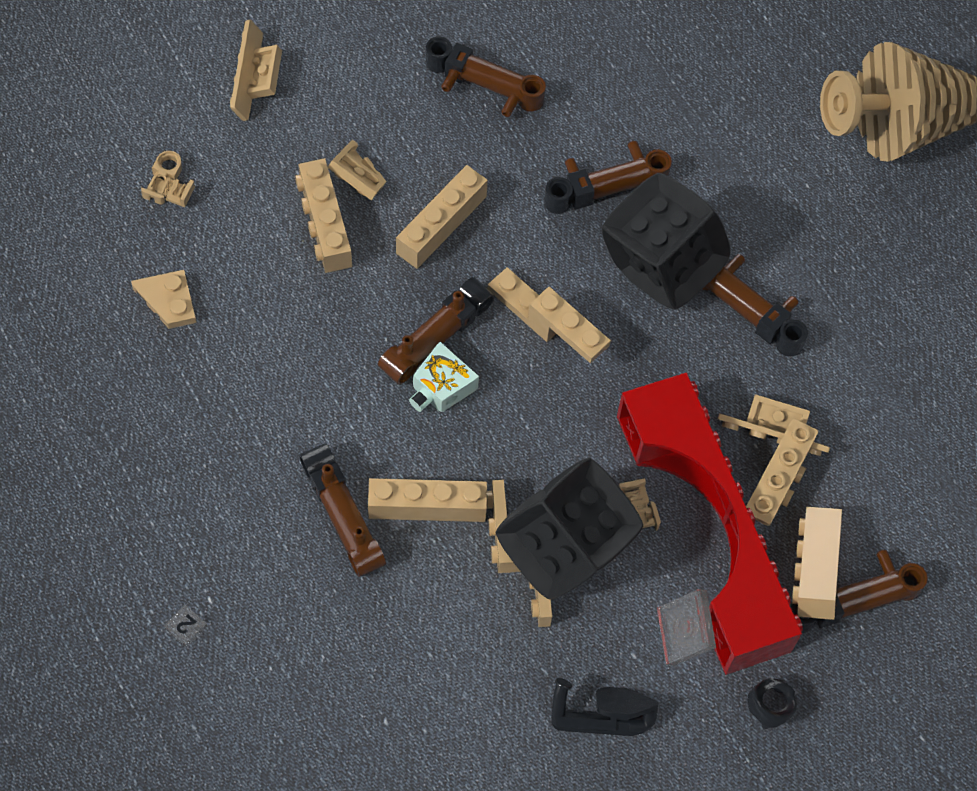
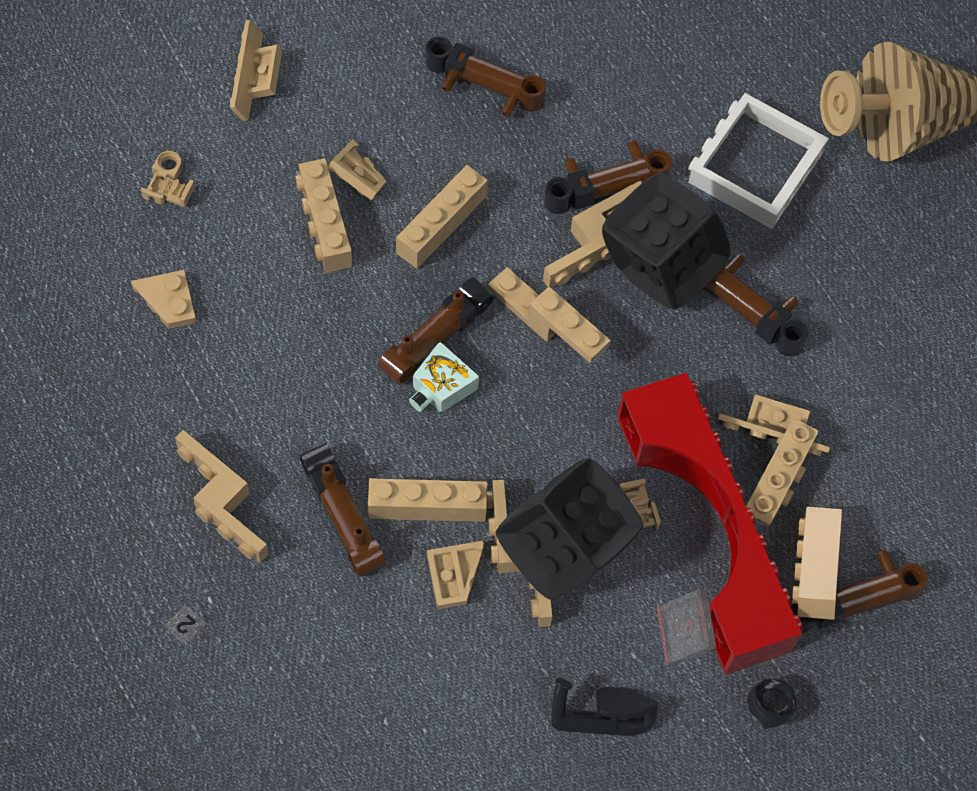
none -> tan bracket [175,430,269,563]
none -> tan wing [427,541,483,609]
none -> tan bracket [543,181,642,288]
none -> white window [688,93,829,229]

